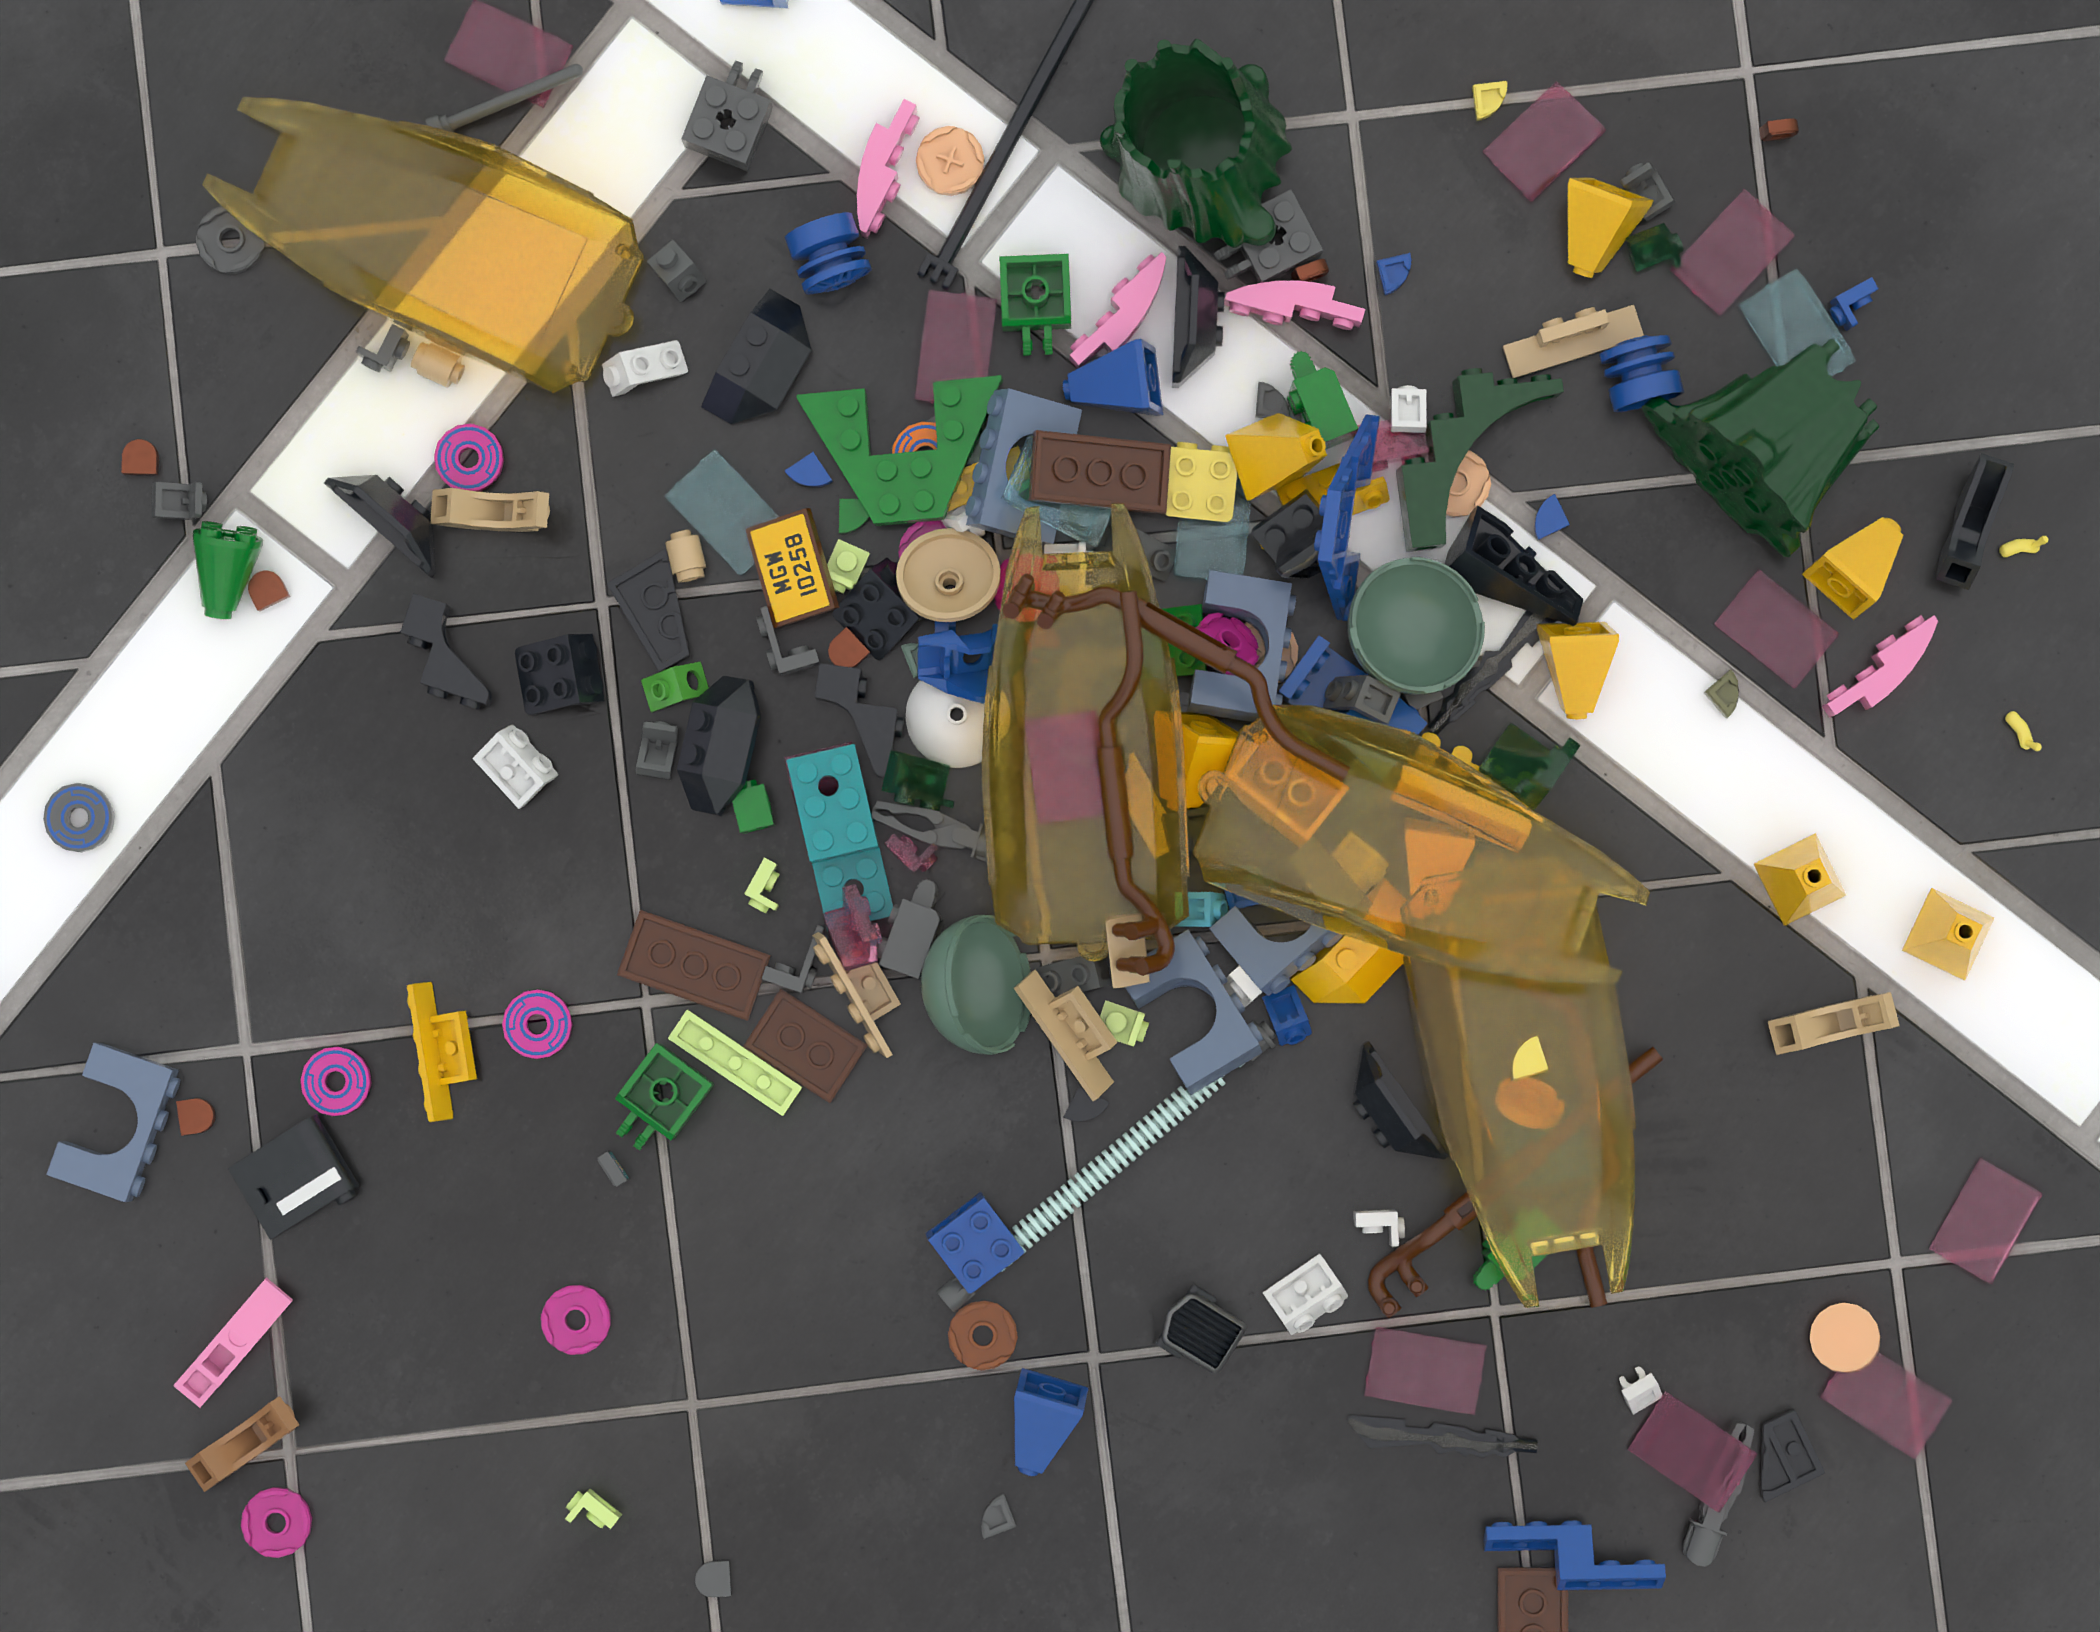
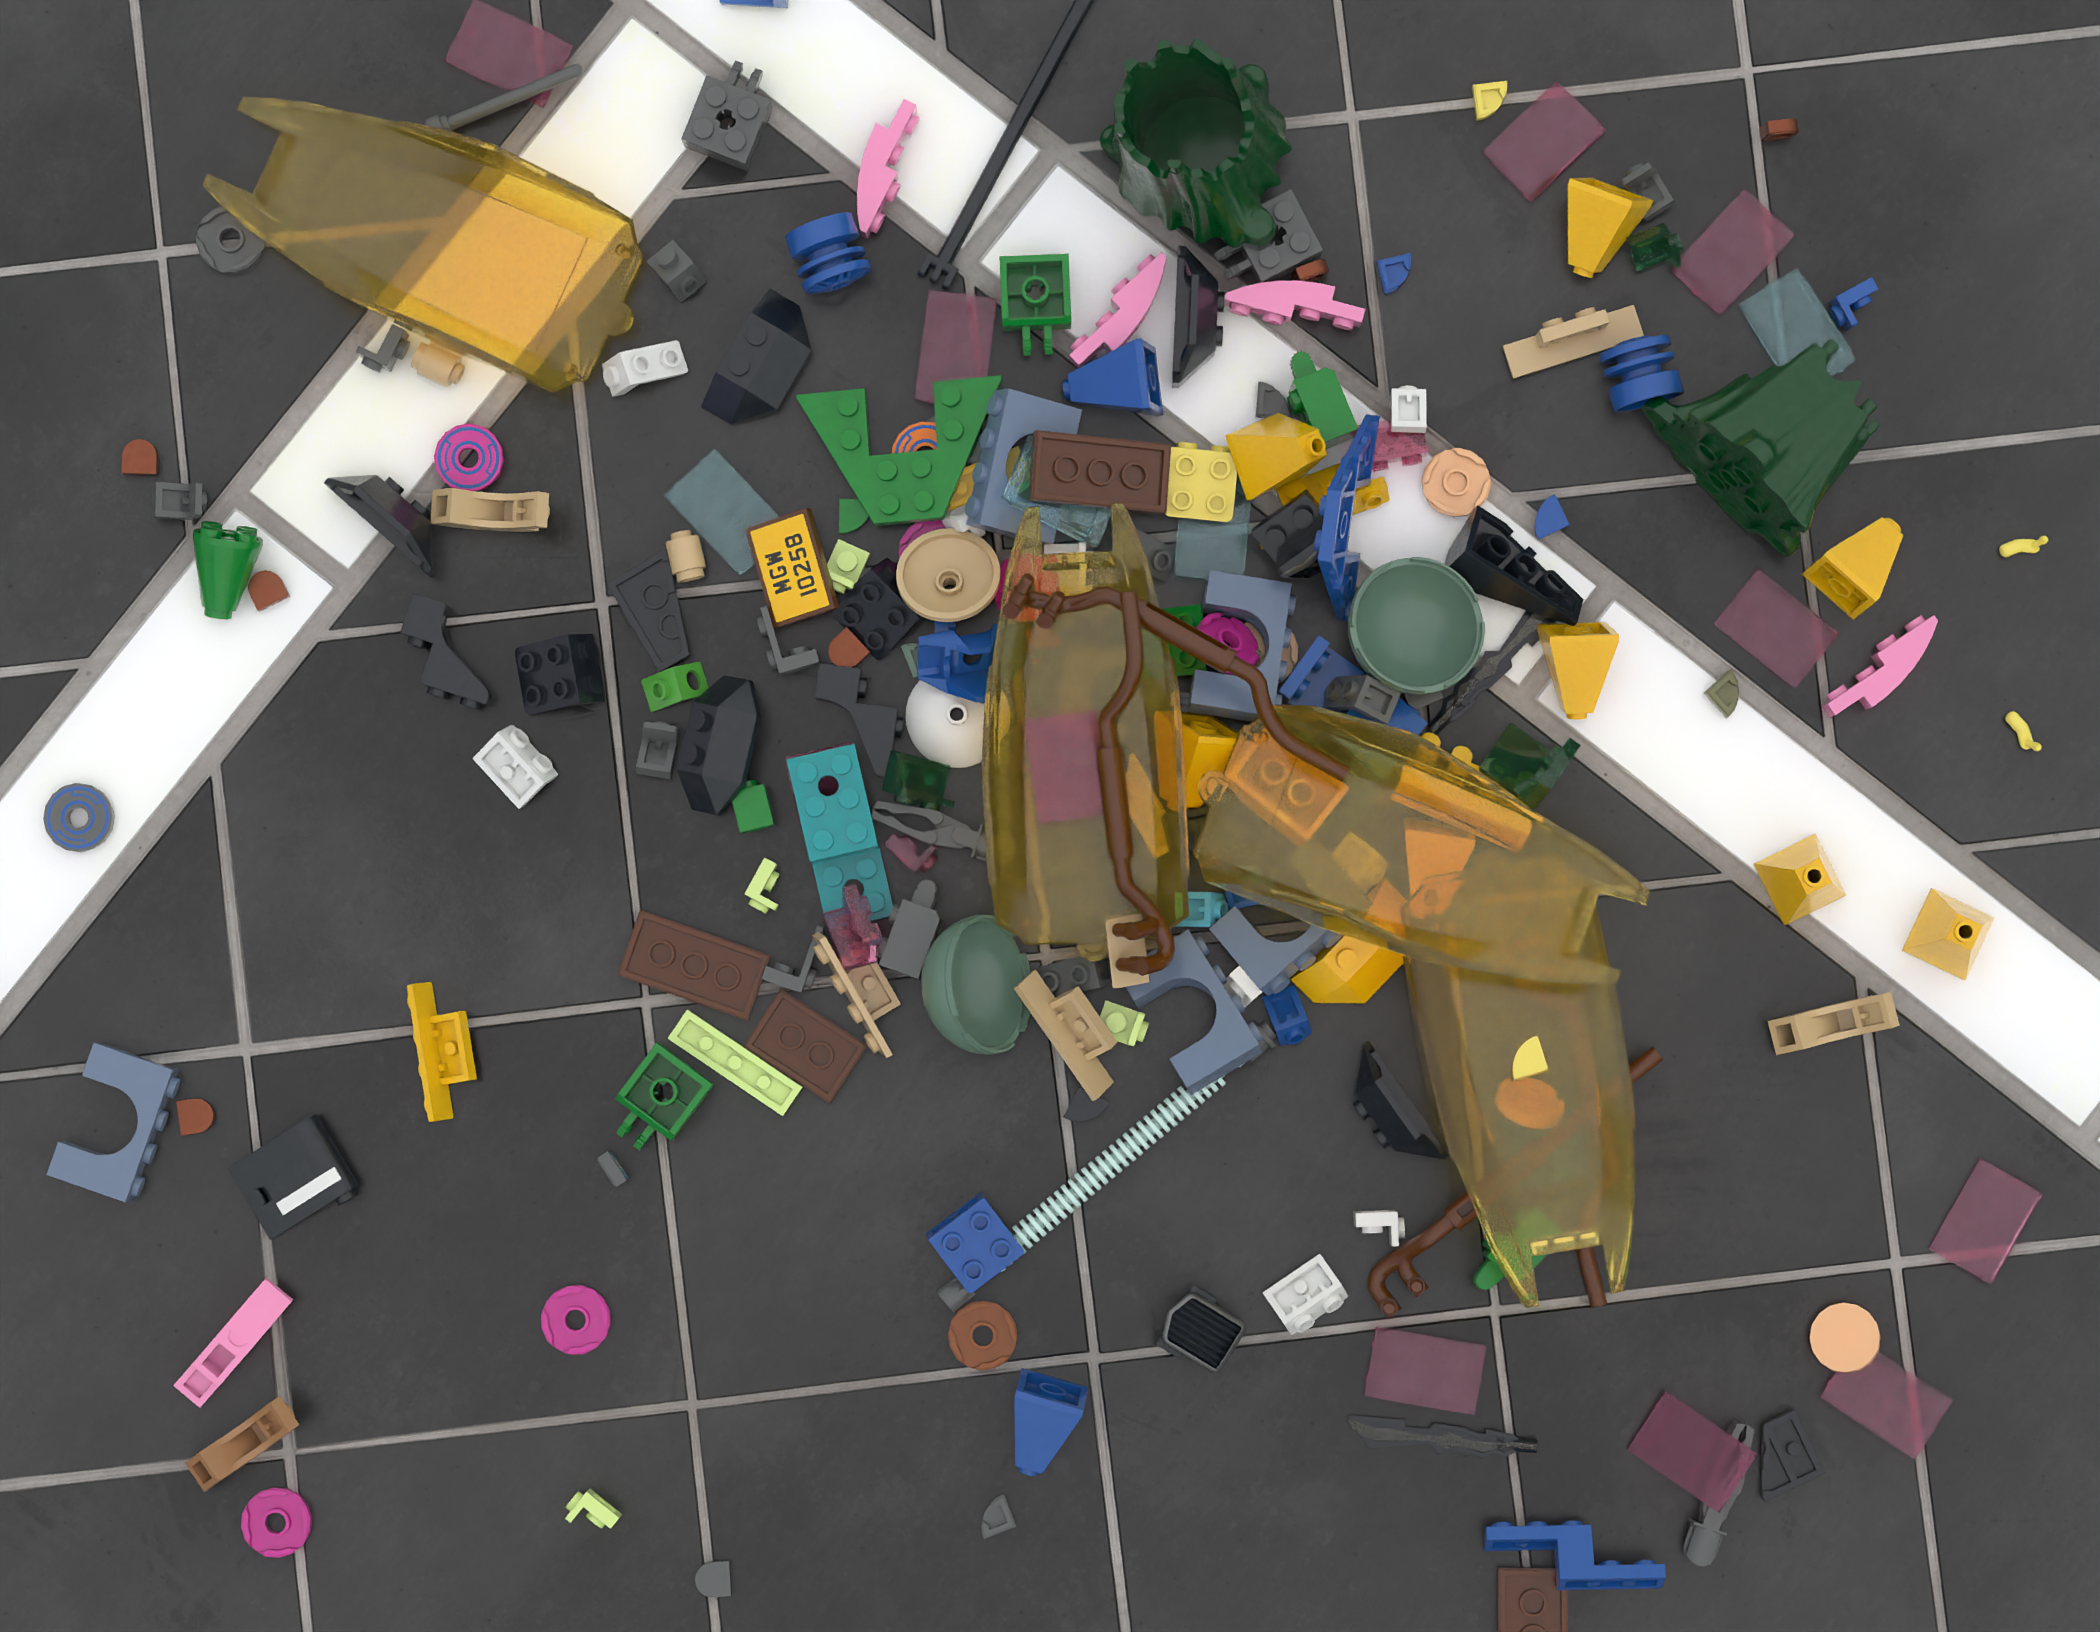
dark pink tile [301,1047,372,1116] -> none
dark pink tile [502,989,573,1059] -> none
blue tile [785,452,833,487] -> none
light nougat tile [916,126,985,196] -> none
dark green arch [1396,368,1564,552] -> none
white tile [1619,1366,1663,1415] -> none
black arch [1936,453,2014,590] -> none

